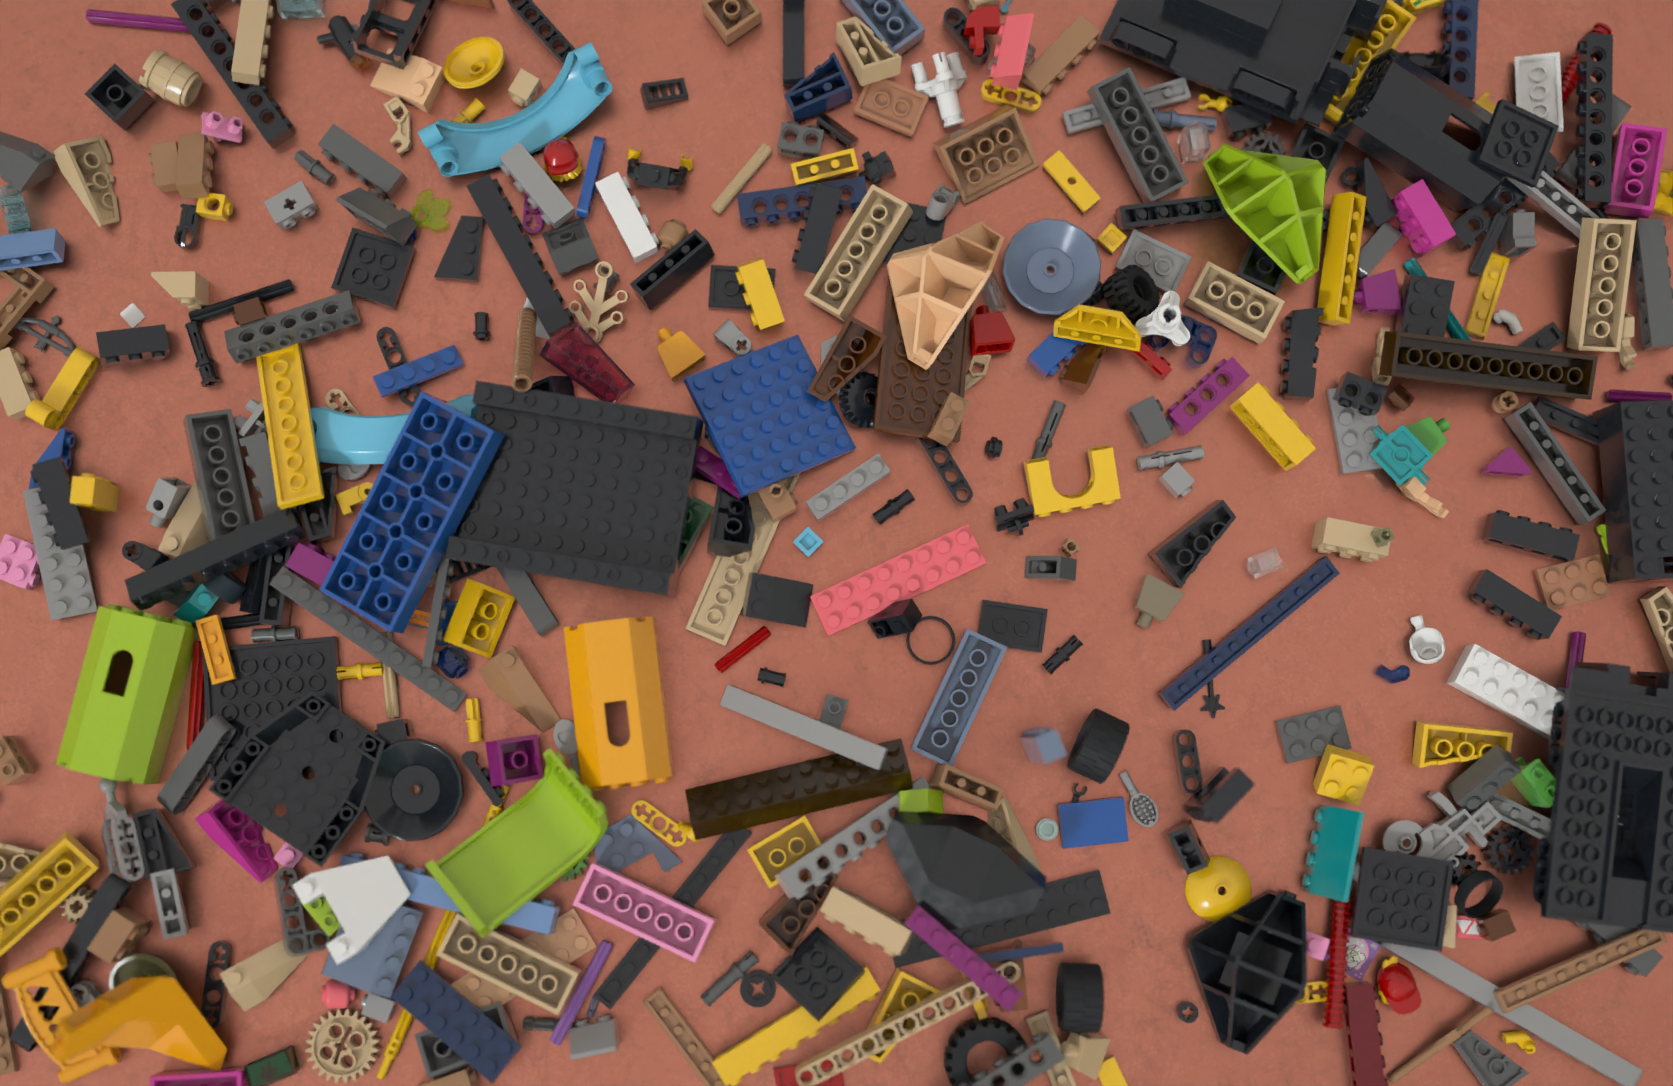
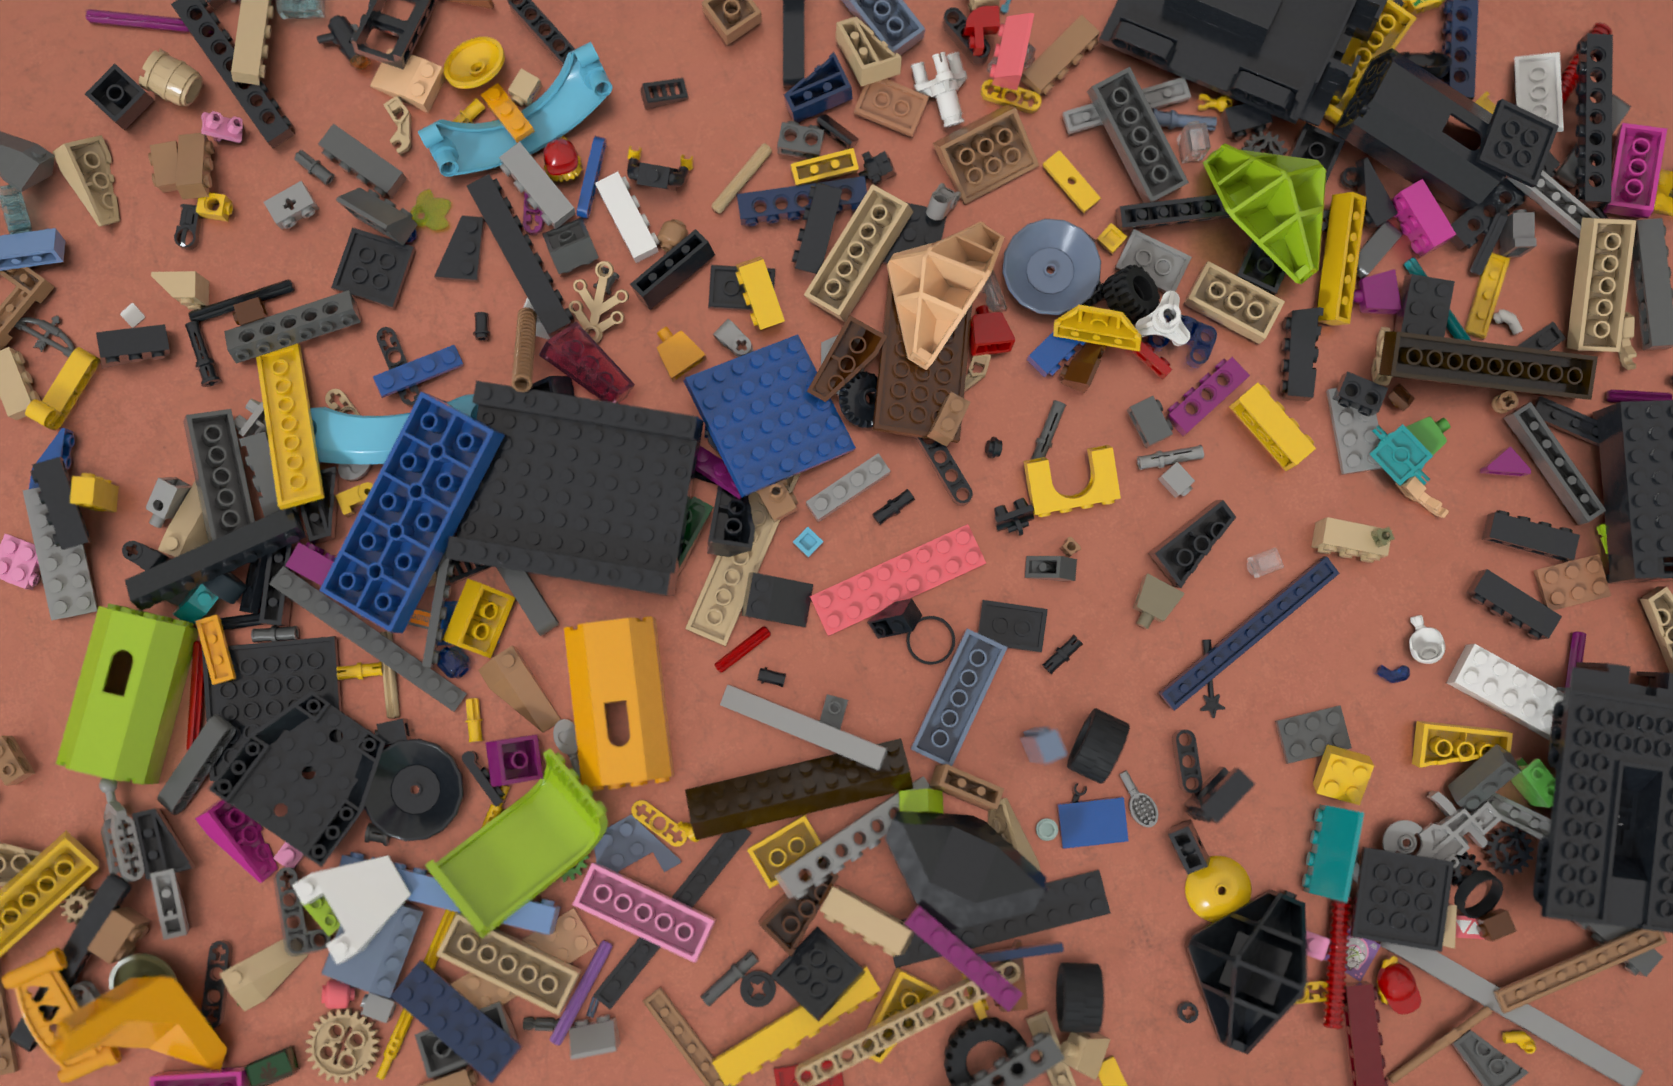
none -> light orange plate [481,83,535,143]

